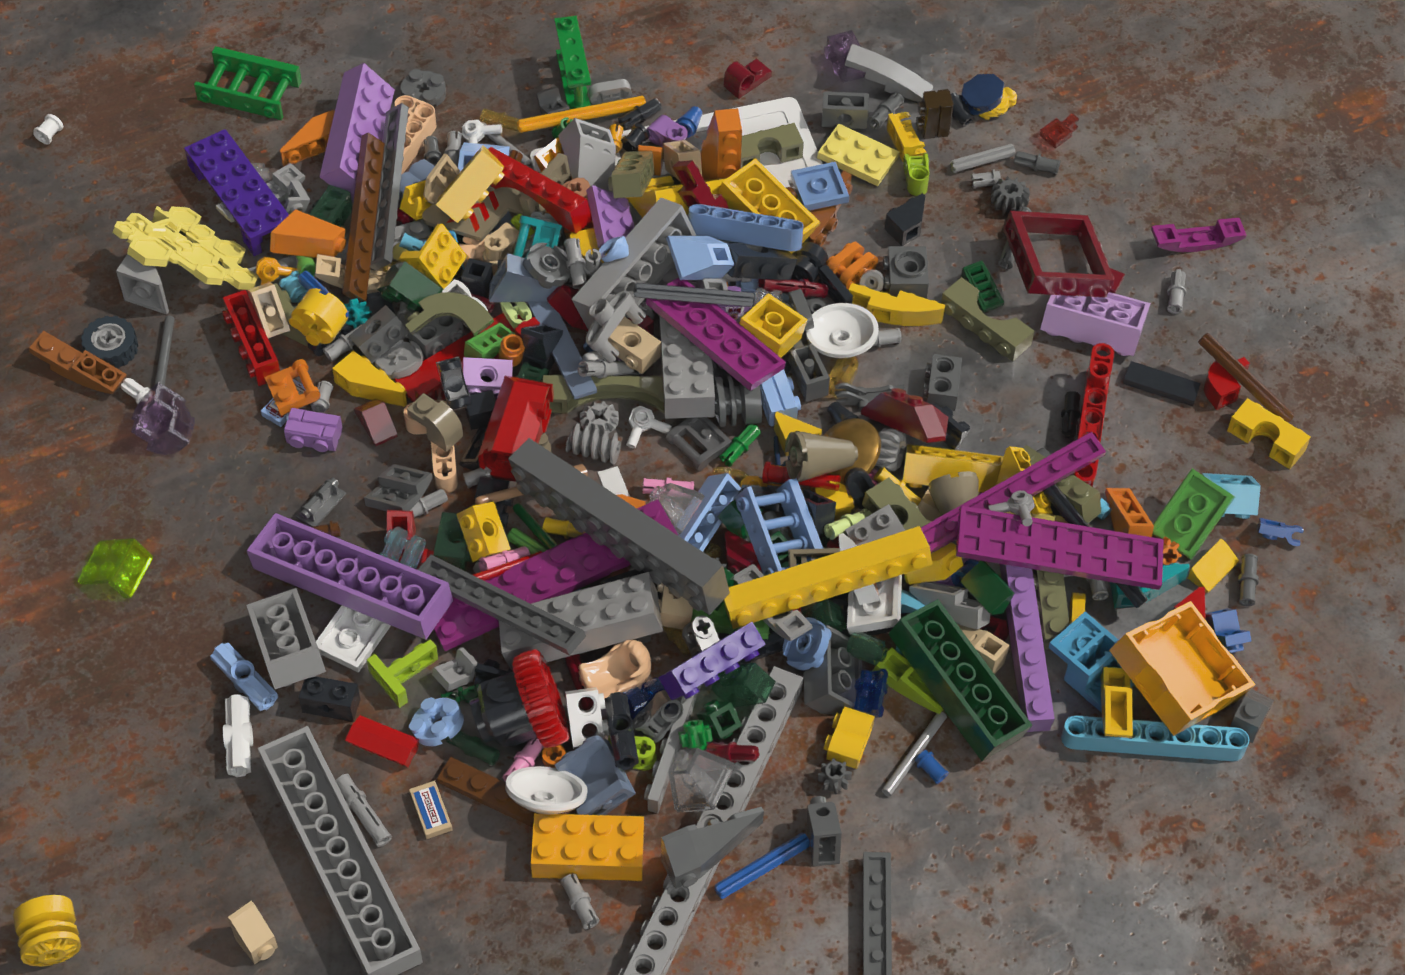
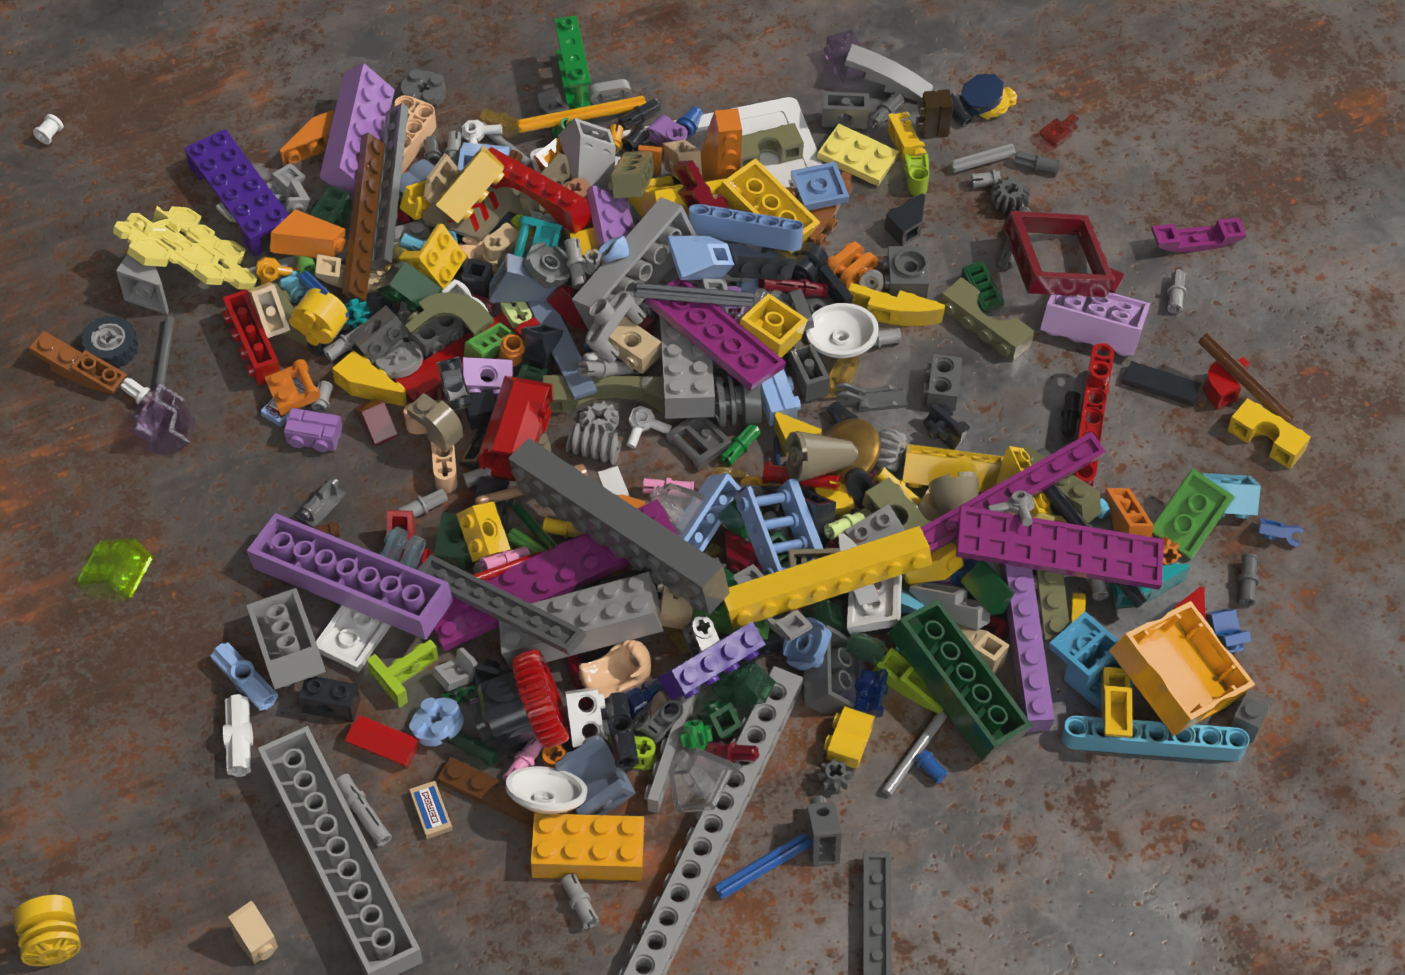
green fence [194,46,302,120] -> none
dark grey slope [364,464,433,511] -> none
dark grey wedge [661,807,764,889] -> none
dark red plate [724,58,772,99] -> none
dark red wedge [860,388,948,443] -> none
yellow slope [1187,539,1239,594] -> none

